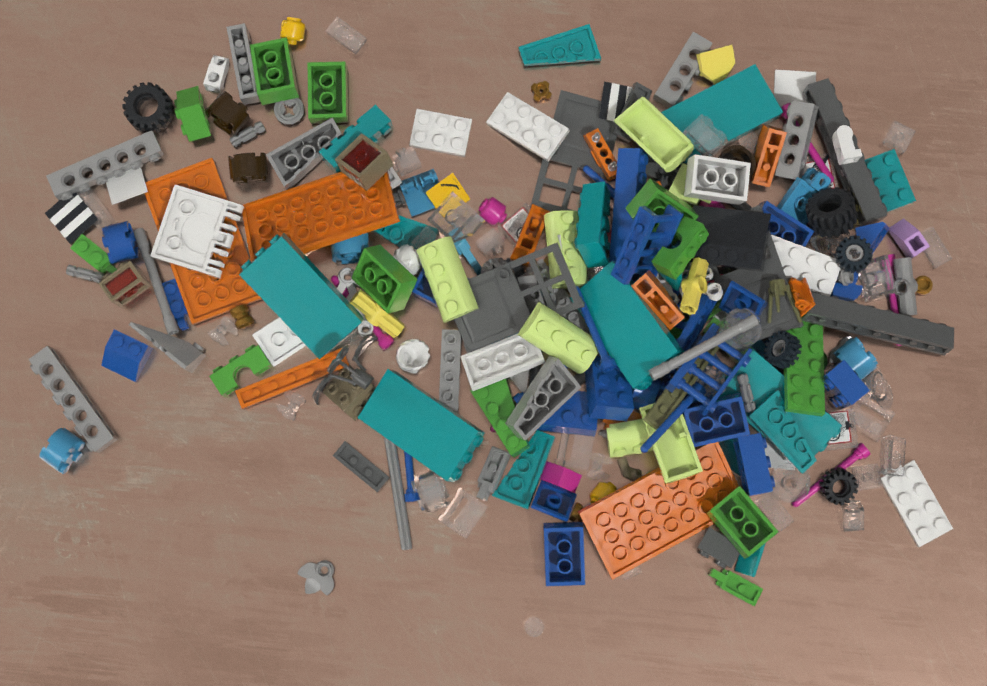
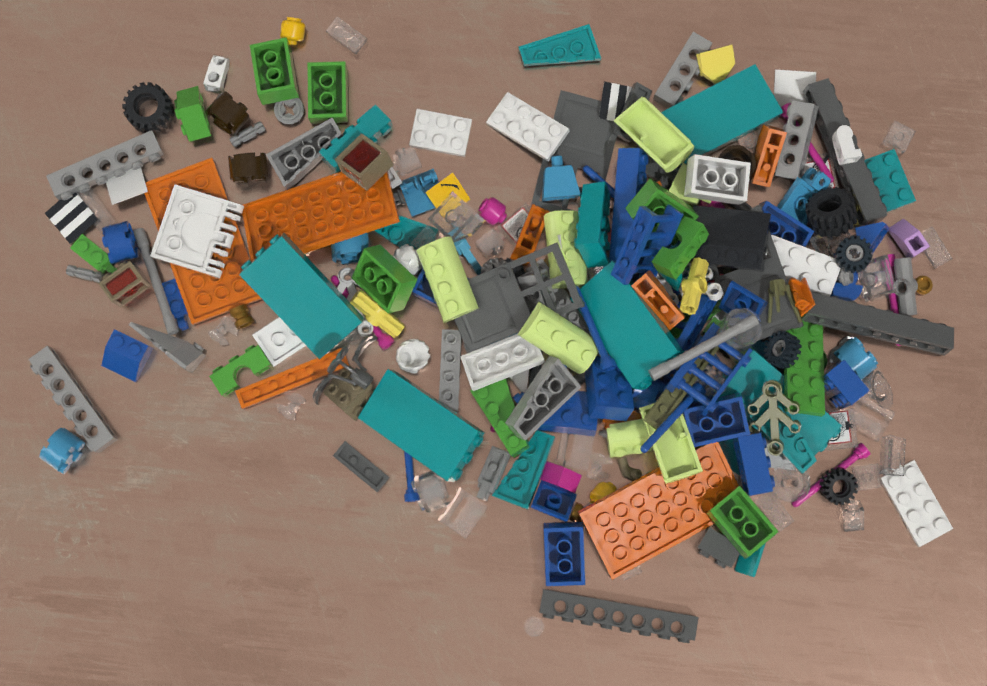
light grey brick [226,23,261,105] -> none
light grey plate [298,560,334,595] -> none
light grey axle [384,437,412,550] -> none
pearl gold plate [531,81,552,101] -> none
orange piece [583,128,617,181] -> none
clear brick [683,114,729,157] -> none
bright green hinge [708,568,763,607] -> none
light grey axle [737,373,756,412] -> none
none -> dark grey brick [539,589,699,643]
none -> dark azure torso [542,156,580,202]
none -> olive plant [747,380,801,456]

